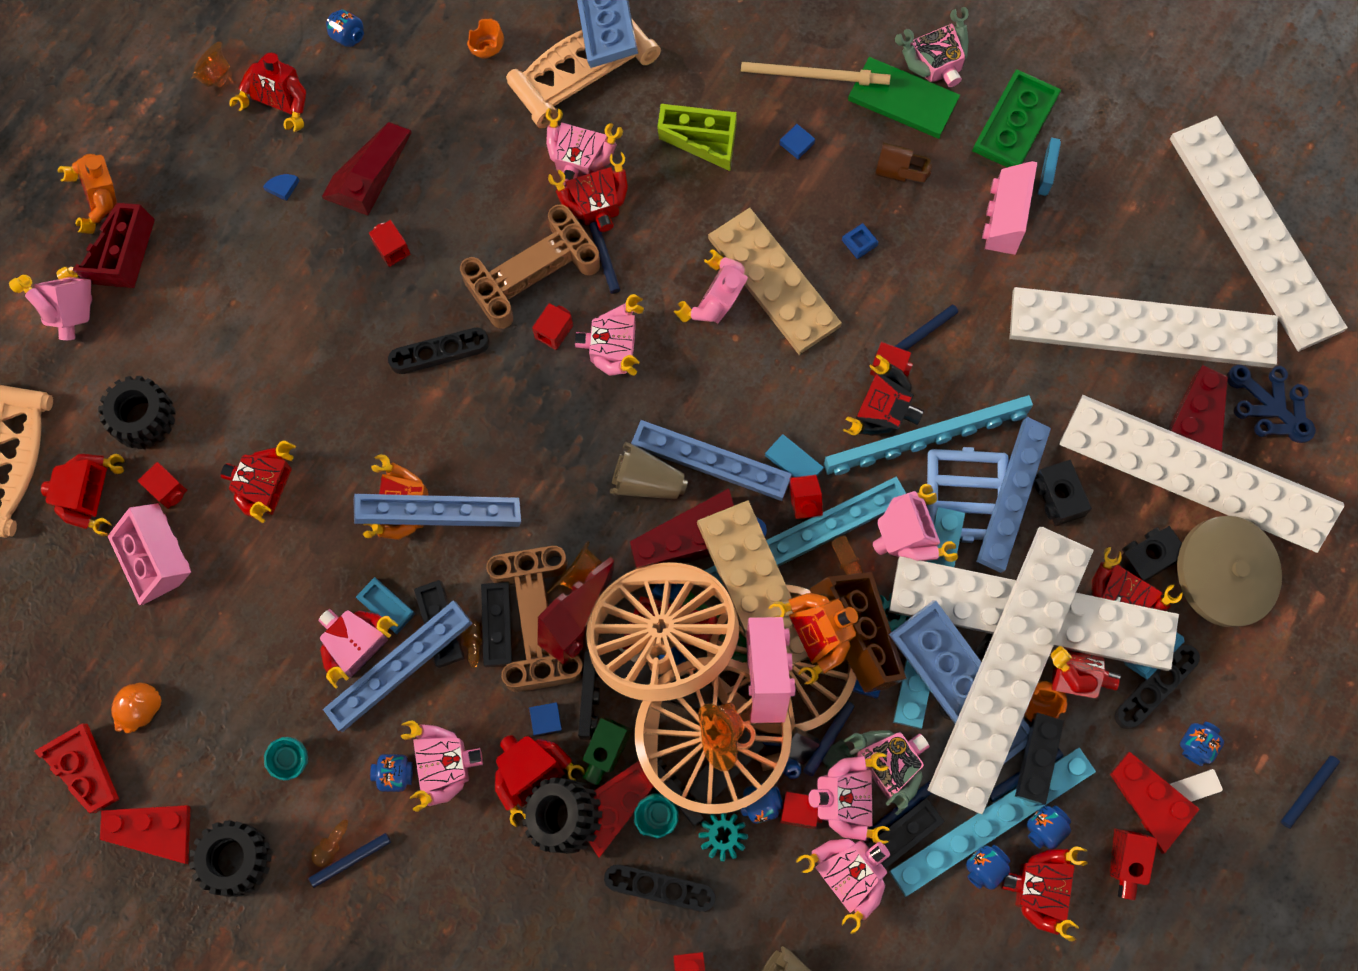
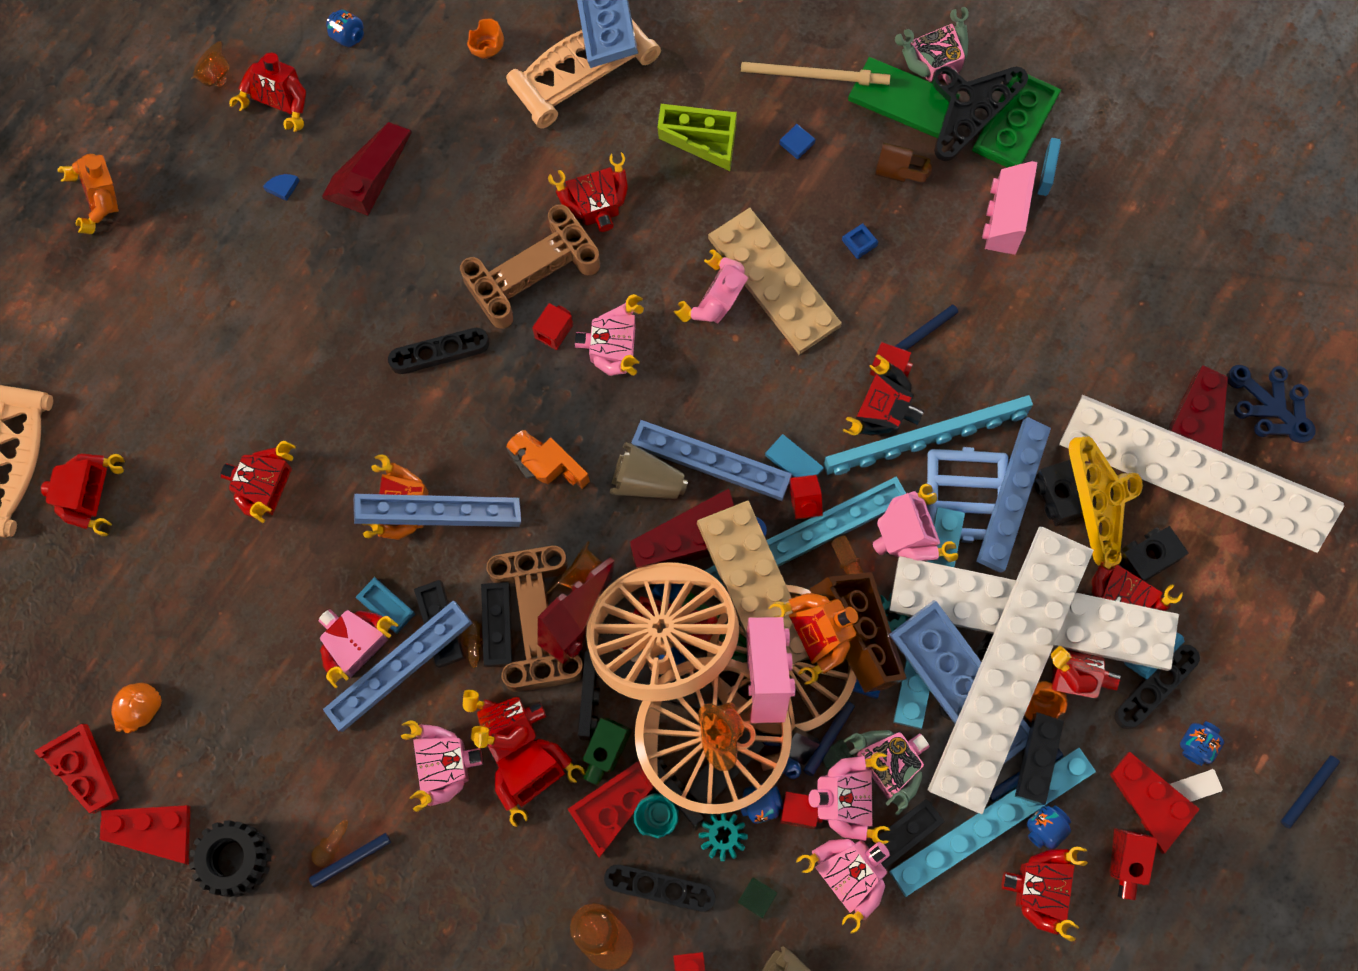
bright pink torso [9,267,92,340] -> none
dark red wedge [72,203,155,288] -> none
black tyre [98,376,176,449] -> none
bright pink slope [108,503,191,605] -> none
red brick [137,462,188,509] -> none
teal hair [264,737,308,781] -> none
red brick [369,220,411,267] -> none
blue head [370,754,413,792] -> none
black tyre [522,778,602,854] -> none
blue tile [529,702,562,737] -> none
bright pink torso [546,108,623,185] -> none
dark blue bar [589,222,620,294] -> none
dark blue bar [867,780,932,842] -> none
blue head [966,845,1010,890] -> none
white plate [1009,287,1278,368] -> none
white plate [1170,116,1348,352] -> none
dark tan dish [1177,516,1282,627] -> none
none -> red torso [463,690,547,762]
none -> orange plate [506,430,590,489]
none -> clear orange piece [570,903,633,970]
none -> clear green tile [738,877,777,919]
none -> black beam [932,66,1028,161]
none -> yellow beam [1069,436,1143,567]

